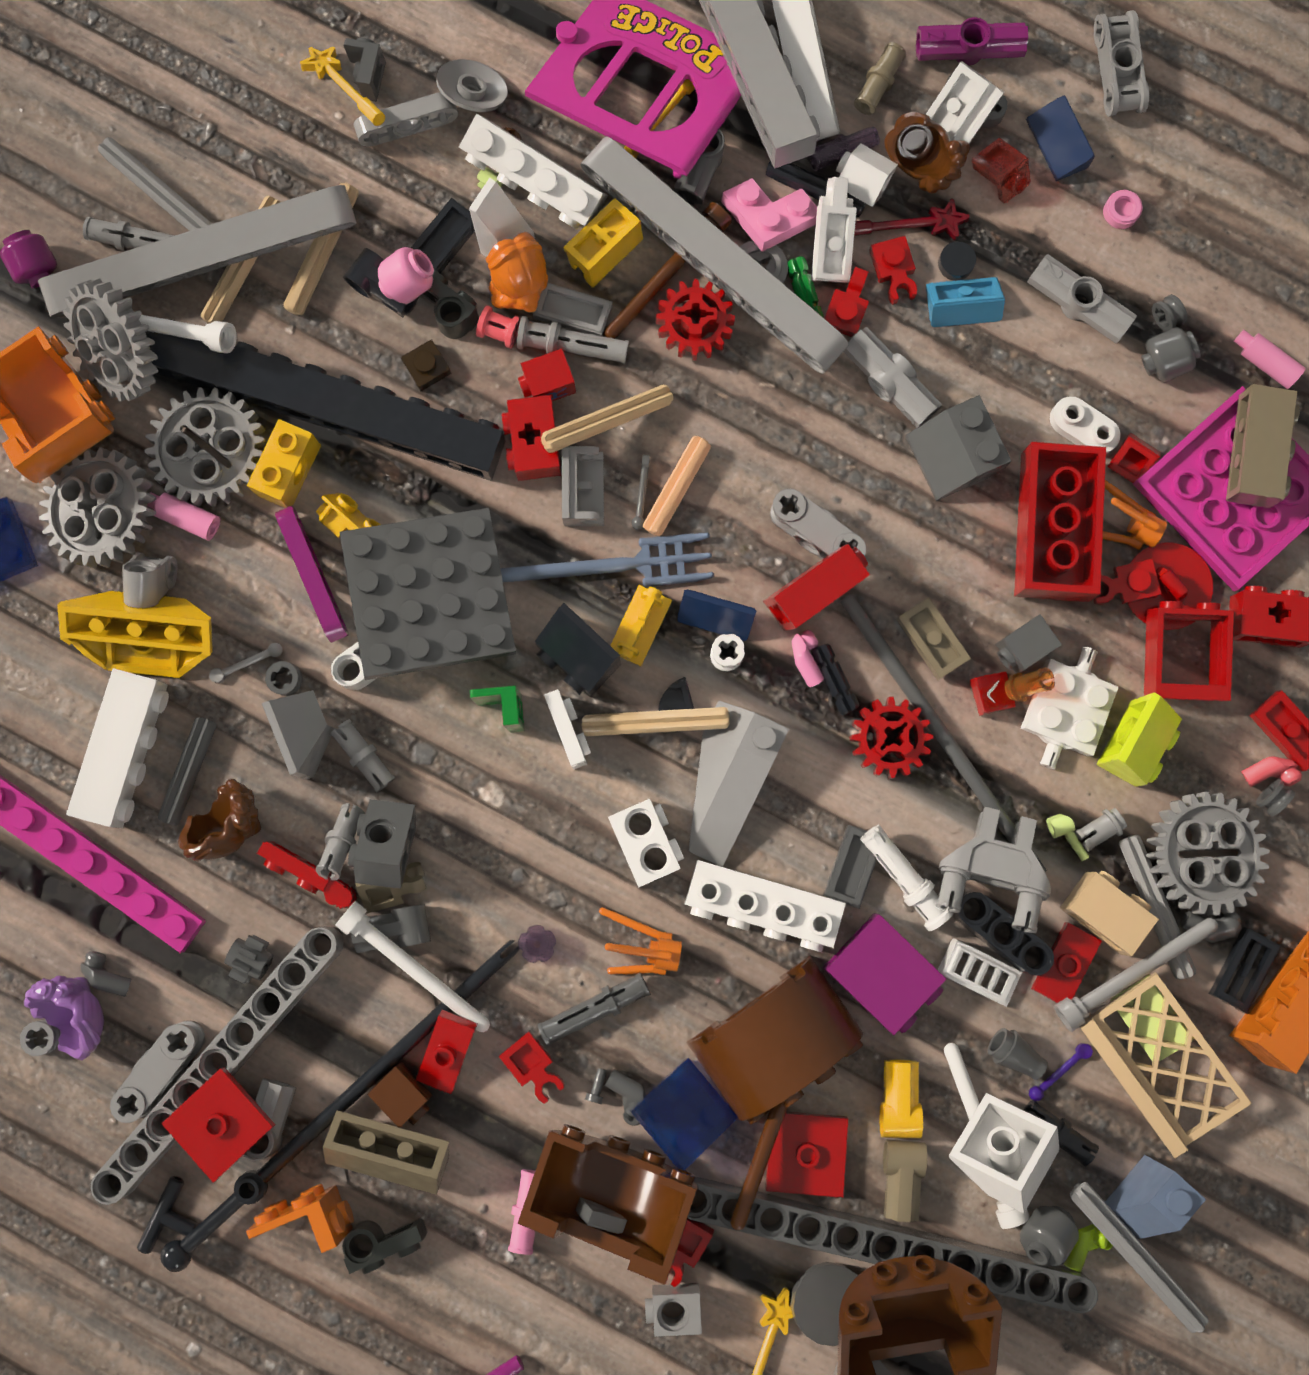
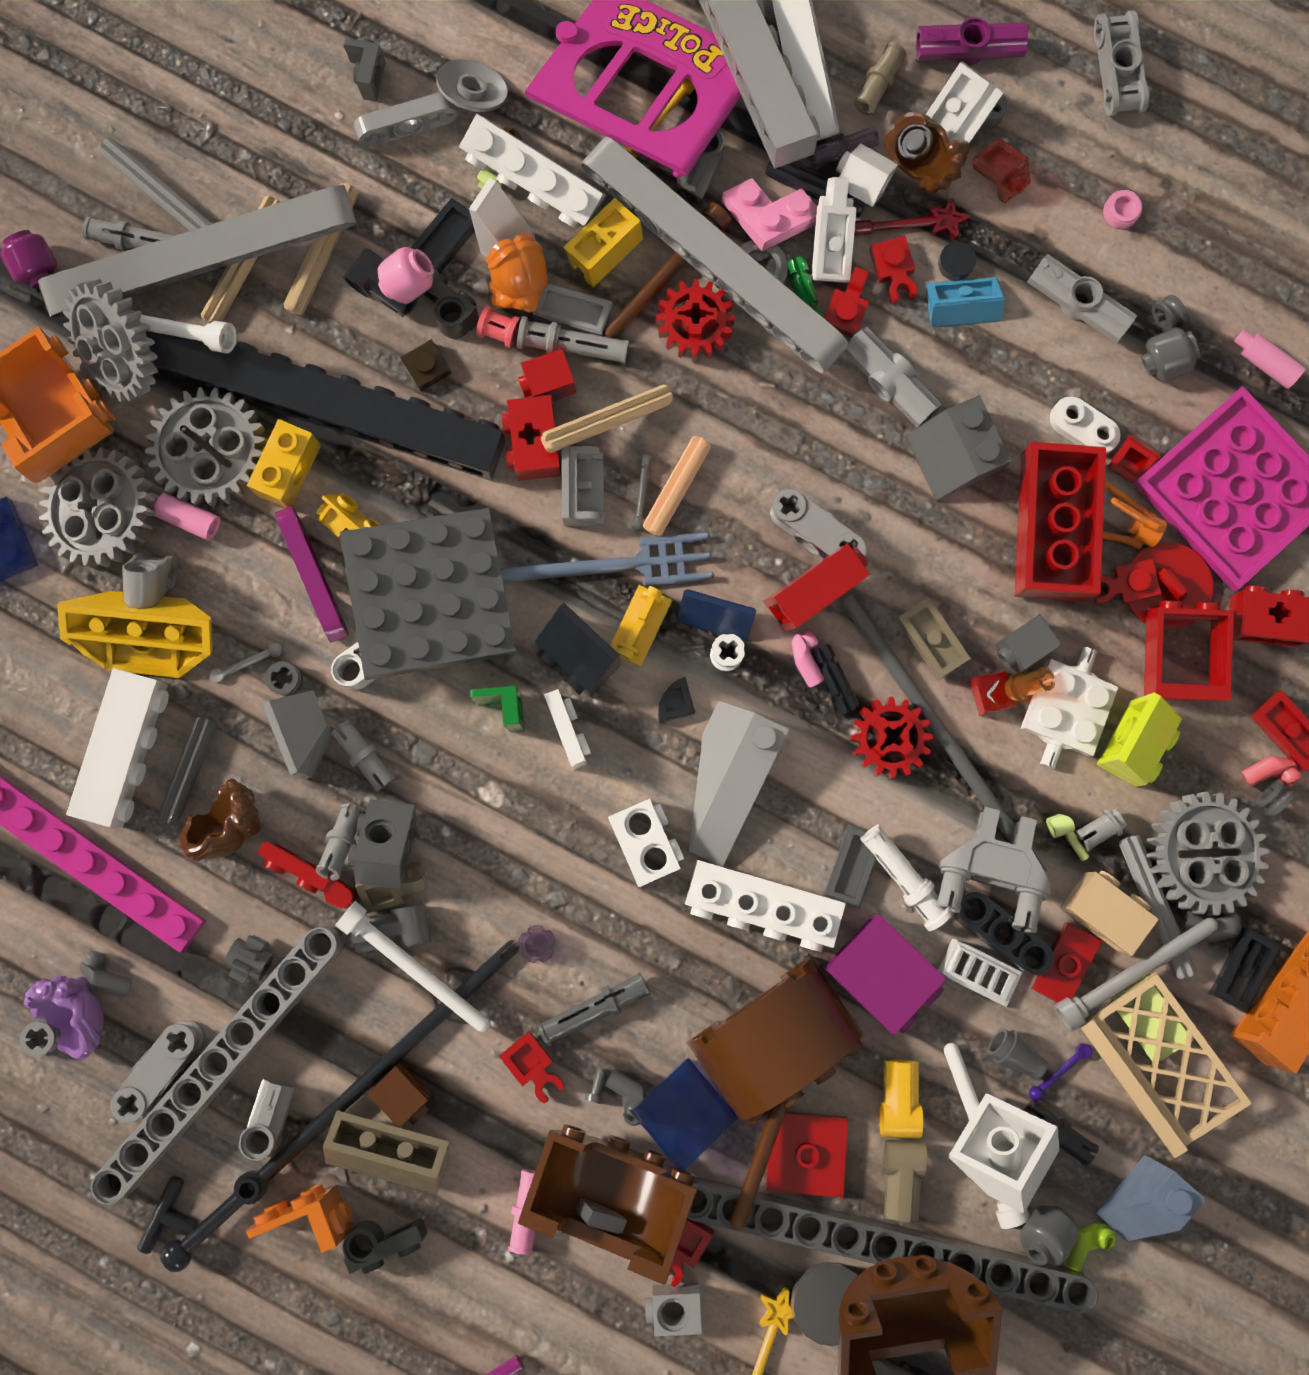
red plate [161,1067,276,1183] -> none
yellow piece [300,47,385,126] -> none
red plate [416,1010,478,1094] -> none
tan axle [582,707,730,736] -> none
orange plant [599,907,682,975] -> none
dark blue slope [1026,95,1095,181] -> none
light grey axle [1070,1182,1208,1333] -> none
dark tan brick [1226,384,1300,508] -> none

